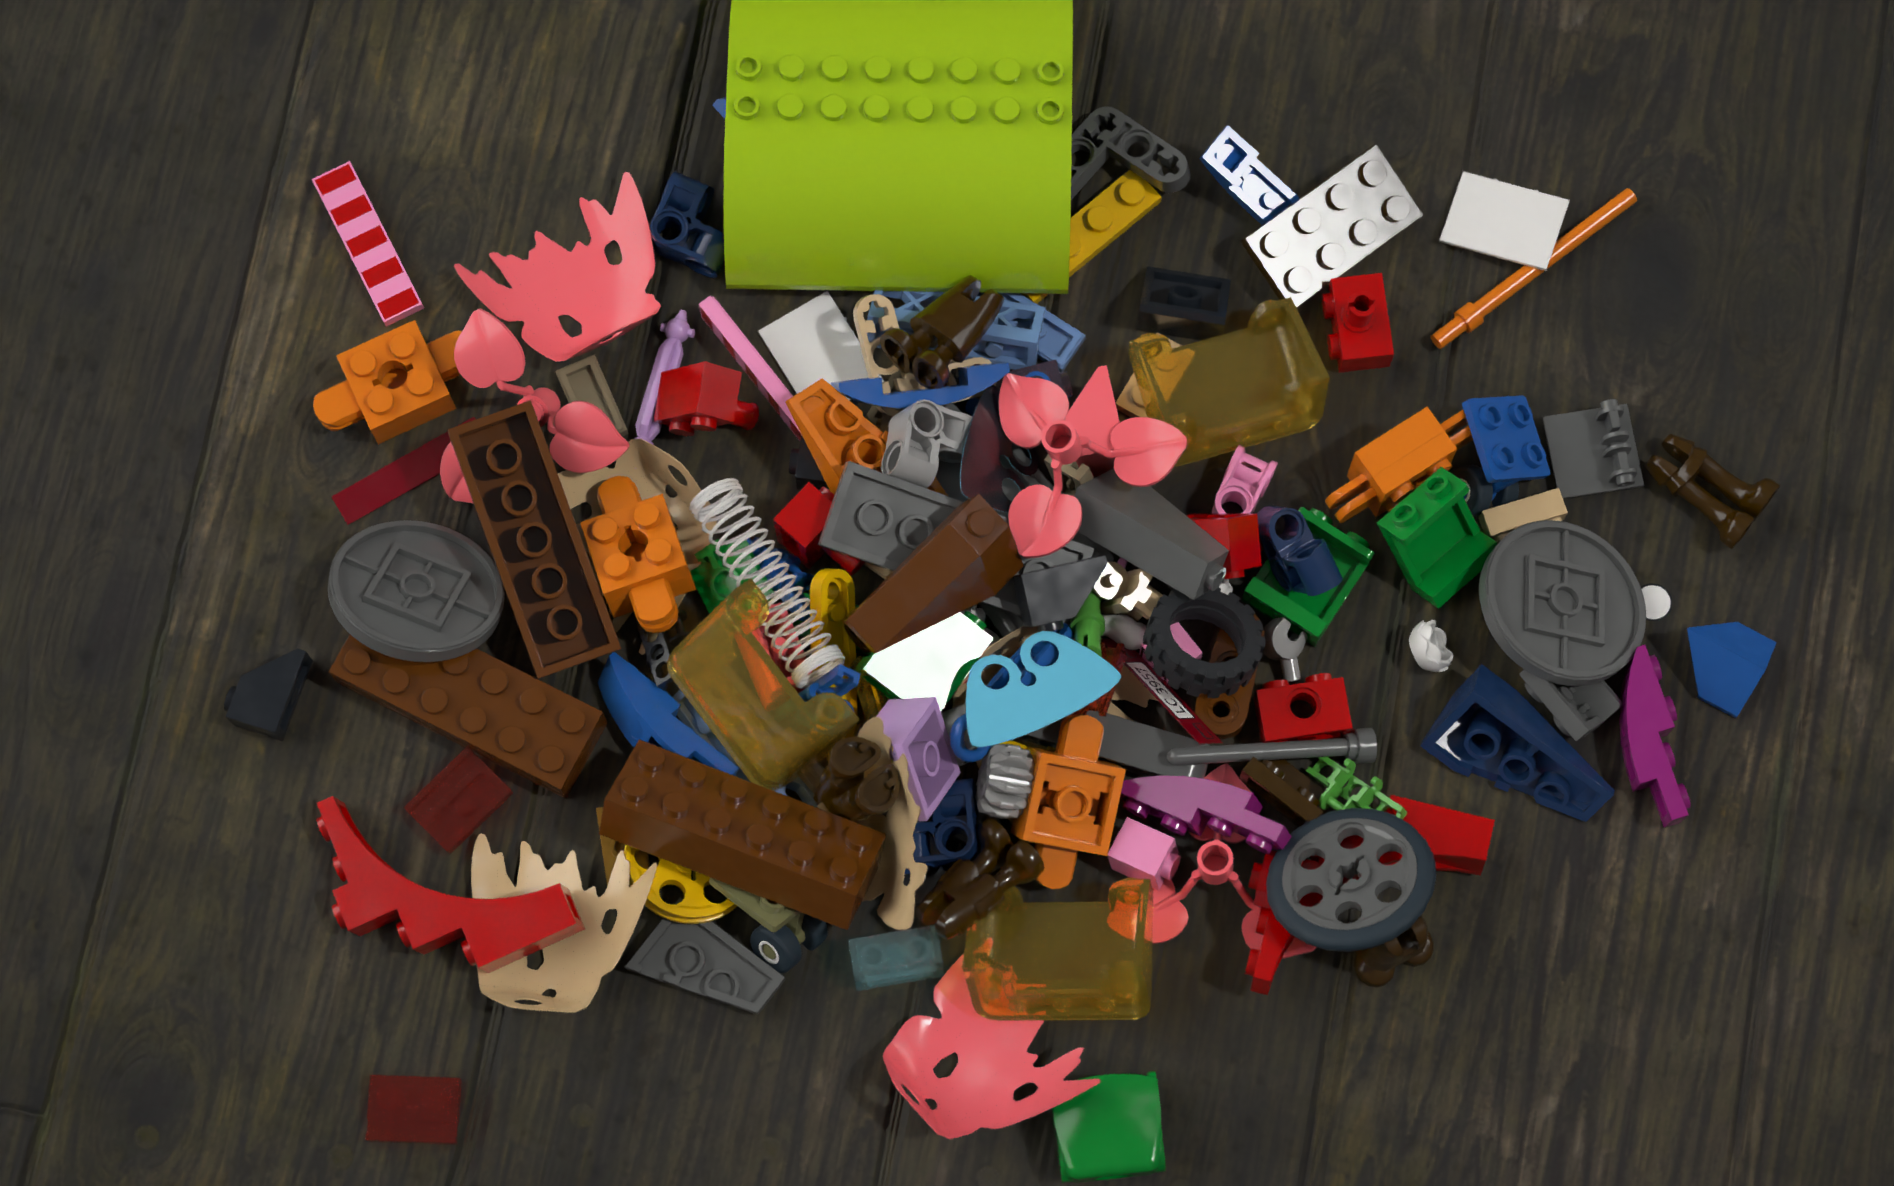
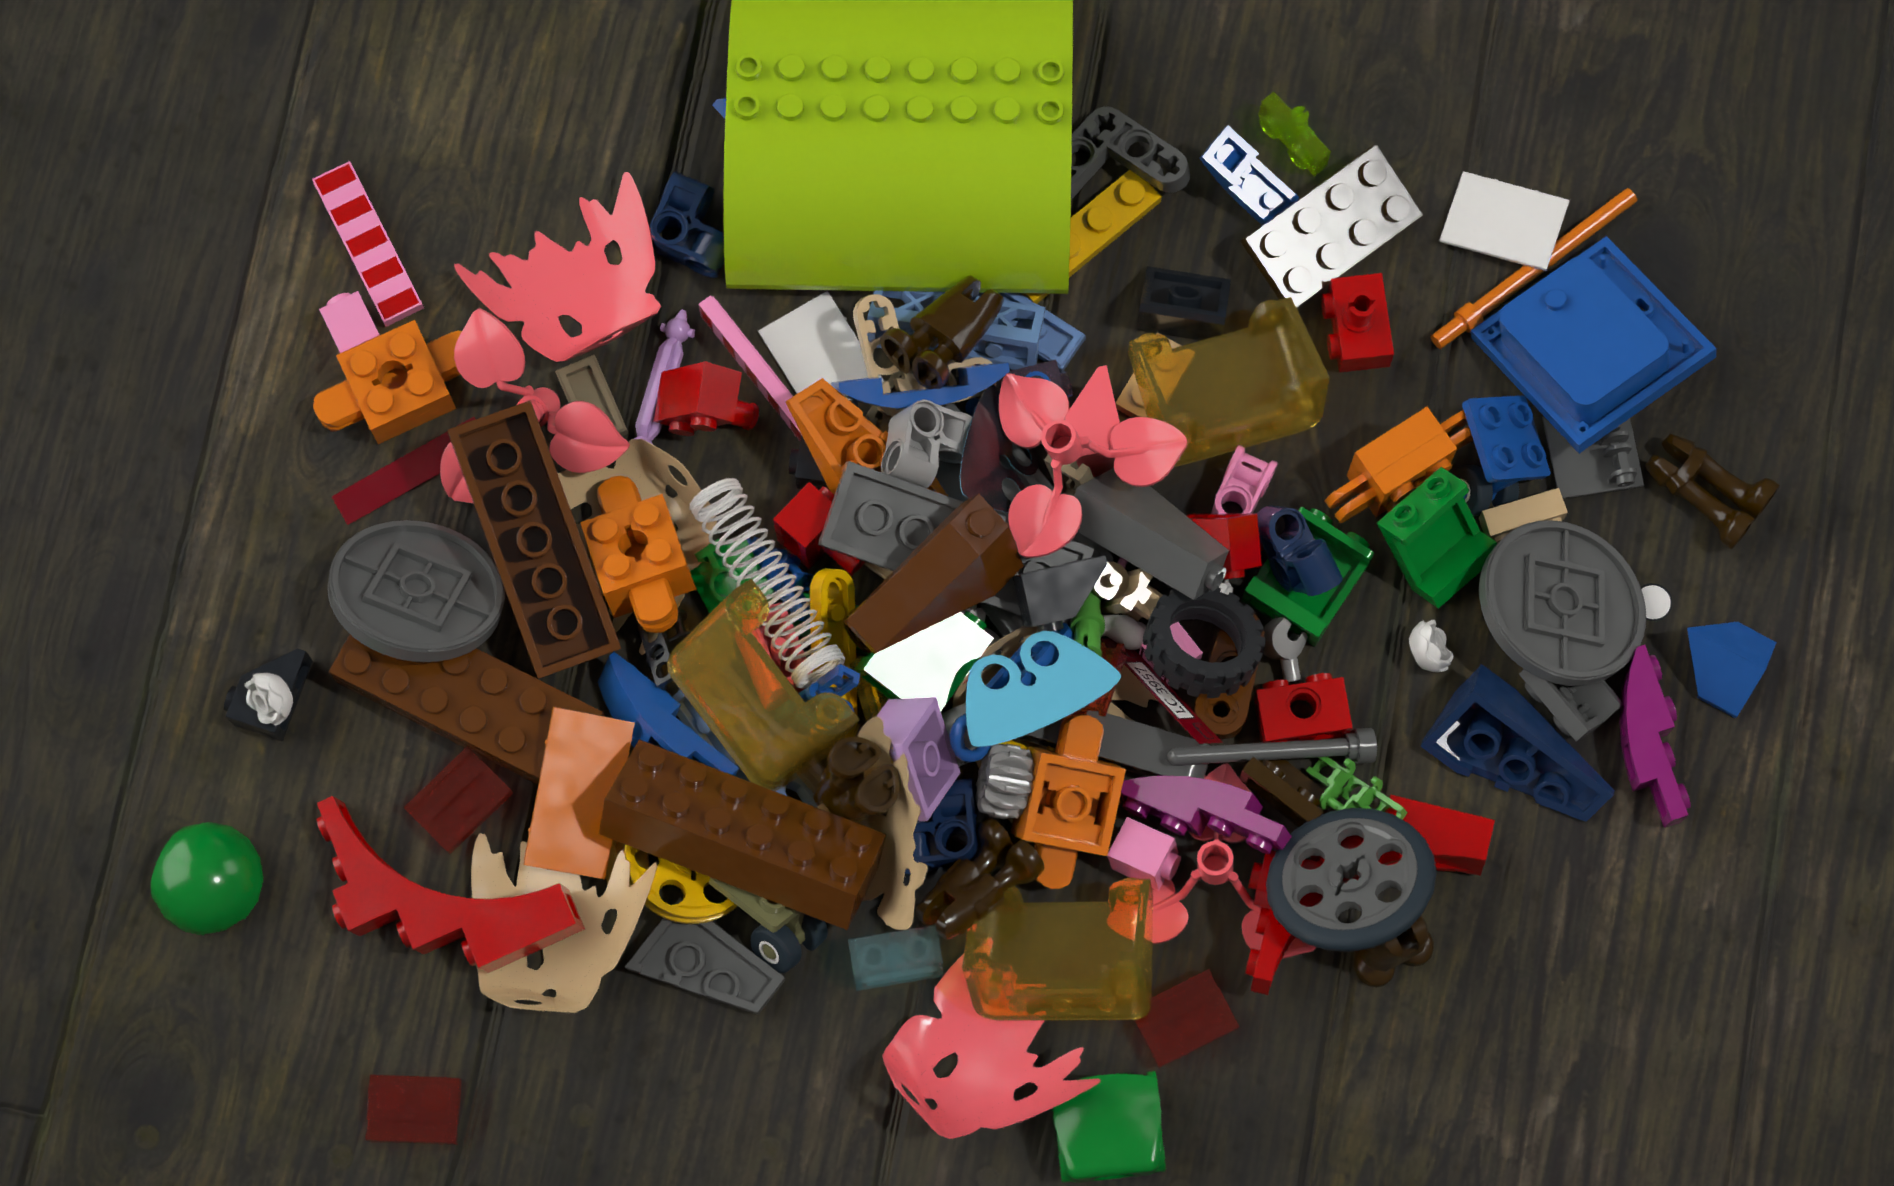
none -> green cylinder [151,822,264,936]
none -> white plate [244,673,293,725]
none -> bright pink brick [319,291,380,353]
none -> orange window [523,707,635,879]
none -> clear red plate [1129,969,1239,1068]
none -> clear neon green plate [1258,91,1331,177]
none -> blue piece [1471,236,1716,454]

